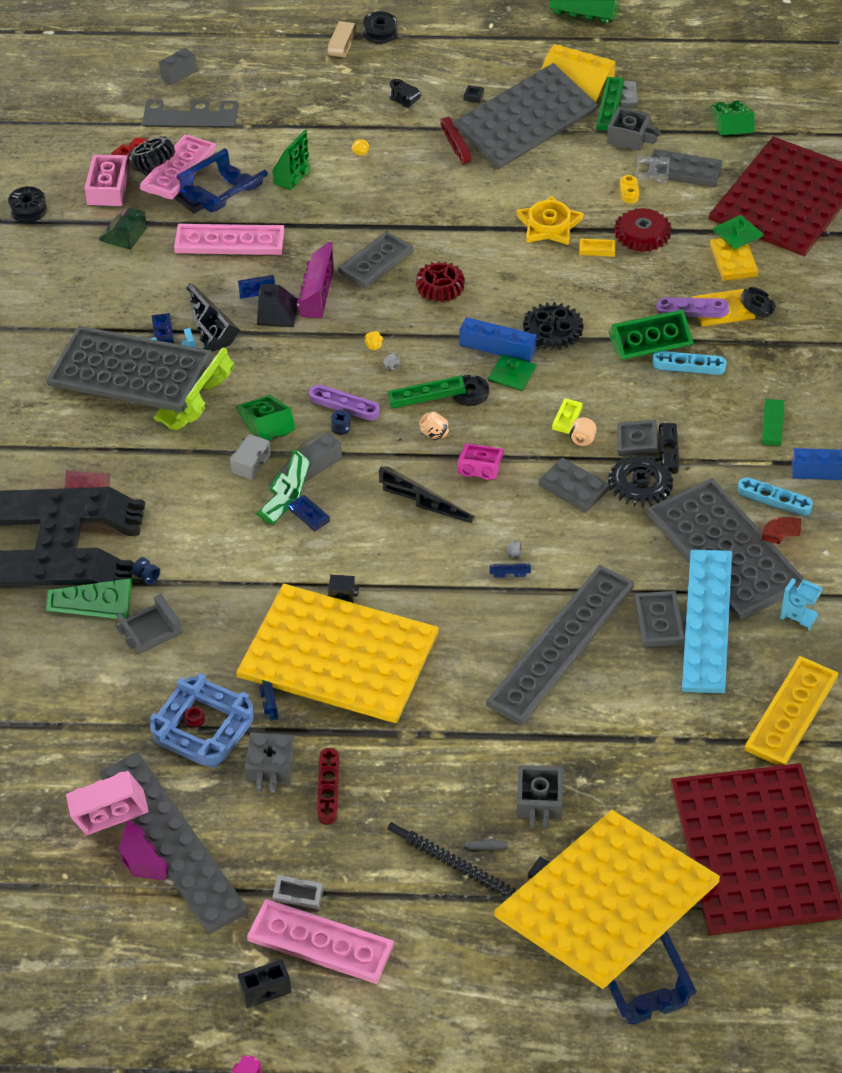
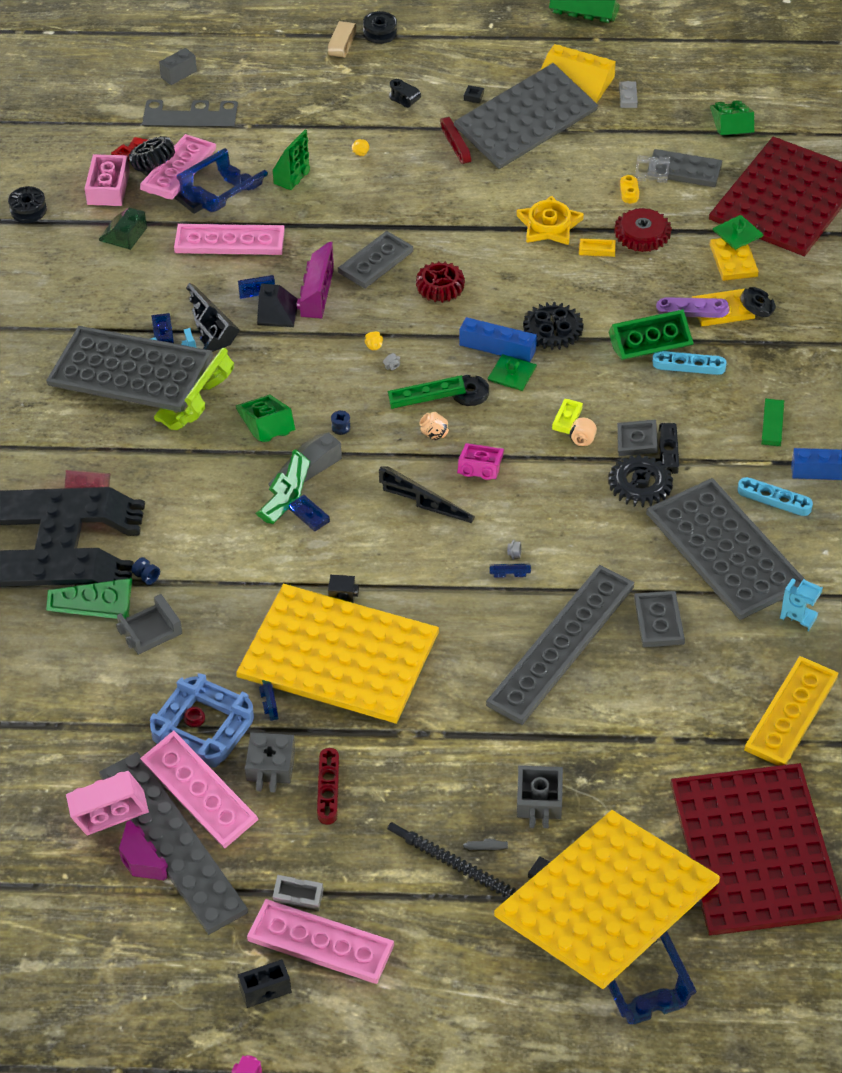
light grey brick [230,434,271,480] -> none
medium lavender plate [309,385,380,420] -> none
dark grey plate [539,457,610,513] -> none
green tile [596,77,624,131] -> none
dark grey hinge [607,106,661,151] -> none
medium azure plate [682,550,732,693] -> none
clear red tile [761,517,801,544] -> none
none -> bright pink plate [140,731,258,849]

